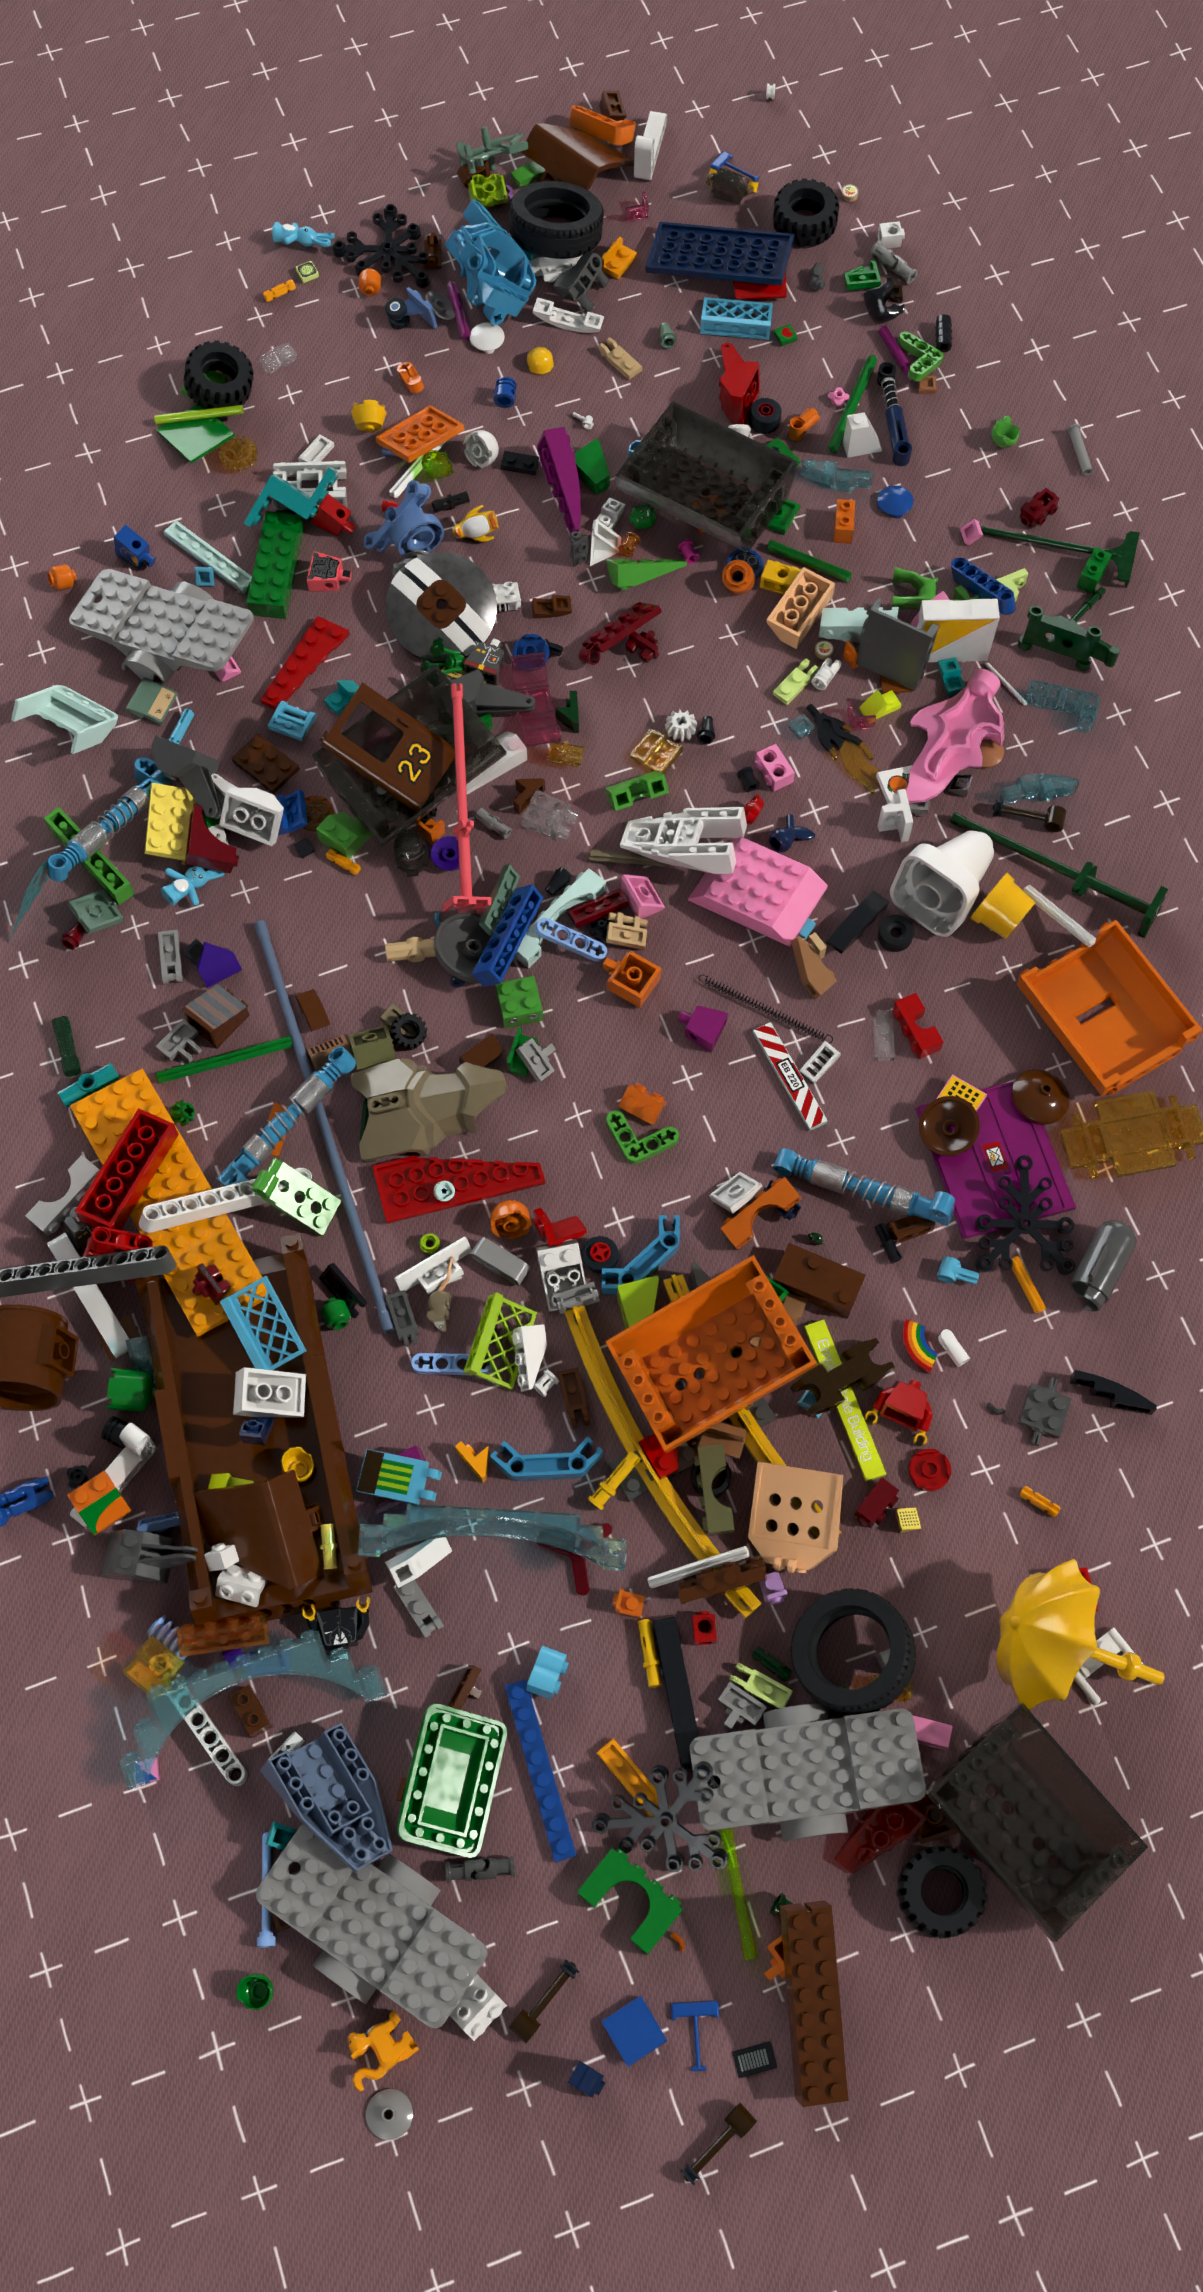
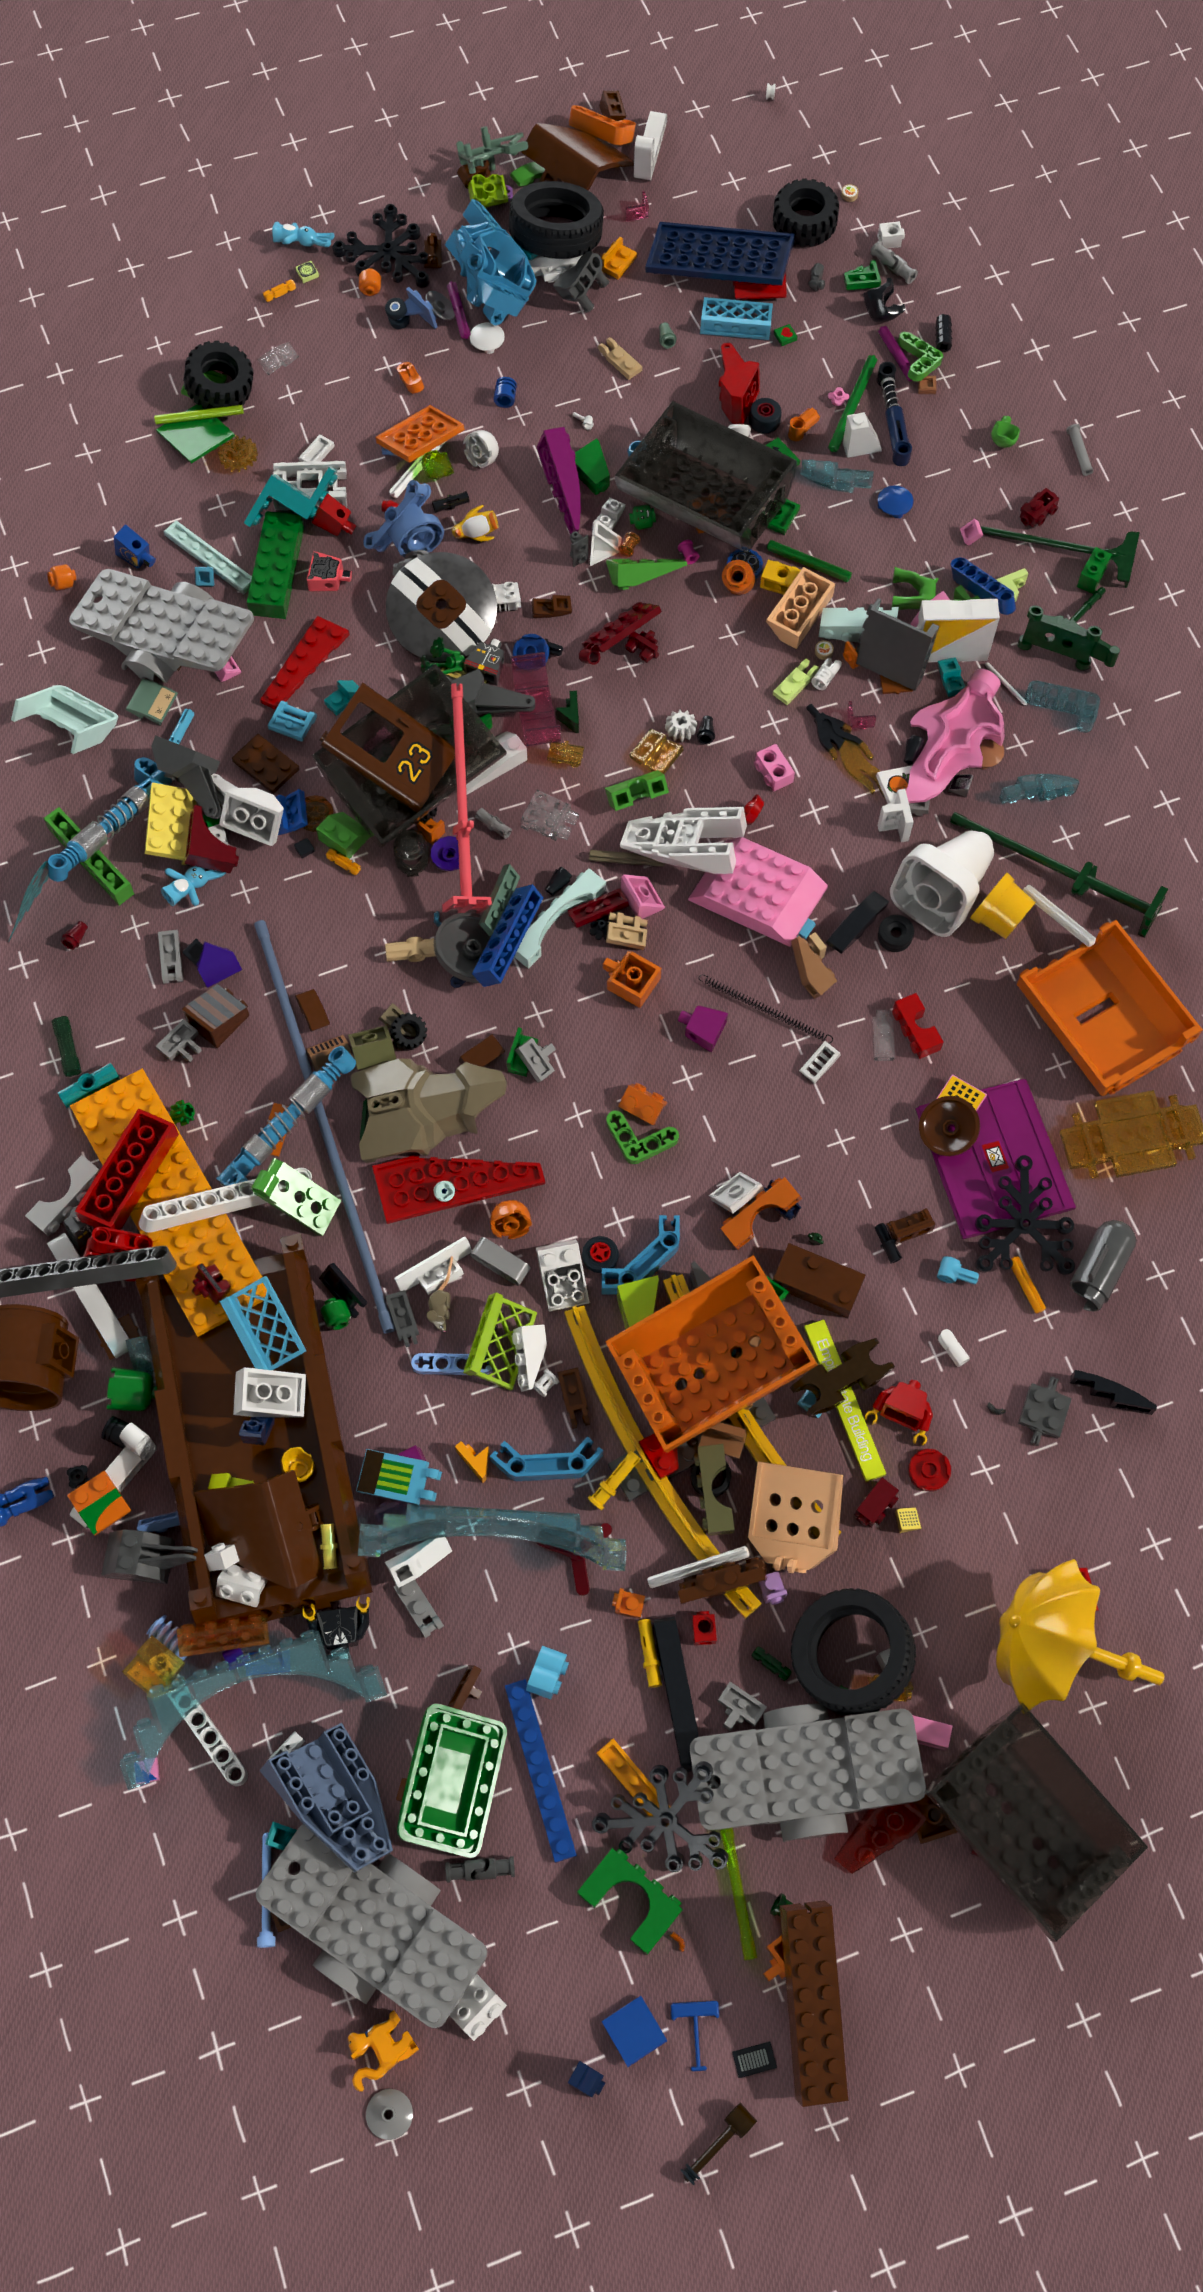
sand green plate [68,890,124,934] -> none
green axle [156,1036,293,1084] -> none
reddish brown brick [229,1685,272,1738] -> none
green hair [236,1973,274,2010] -> none
yellow cone [351,400,387,432] -> none
lime plate [419,1234,440,1254] -> none
bright green piece [495,976,543,1029] -> none
black plate [500,451,539,476] -> none
dark brown piece [509,1959,580,2043] -> none
reddish brown slope [513,778,545,815] -> none
yellow hair [527,347,554,375] -> none
red bracket [532,1208,587,1246] -> none
white slope [533,297,604,333] -> none
light blue beam [535,918,607,962] -> none
light grey hinge [554,1281,600,1314] -> none
clear smoke torso [706,168,759,205] -> none
blue piece [710,151,759,182] -> none
yellowish green hinge [729,1663,793,1709] -> none
black bush [737,767,760,792] -> none
tile [753,1022,828,1131] -> none
dark blue piece [769,814,815,853] -> none
dark azure piece [773,1148,955,1226] -> none
medium nougat slope [783,1293,807,1326] -> none
clear light blue plate [788,714,815,740] -> none
orange brick [833,499,856,544] -> none
neon yellow slope [859,690,901,723] -> none
dark brown tile [889,285,903,303] -> none
black tyre [896,1846,988,1939] -> none
tile [902,1319,938,1374] -> none
dark brown piece [992,800,1066,832] -> none
reddish brown dish [1011,1069,1070,1125] -> none
light orange axle [1020,1486,1060,1517] -> none
white plate [1074,1628,1144,1705] -> none
none -> black cone [904,735,925,765]

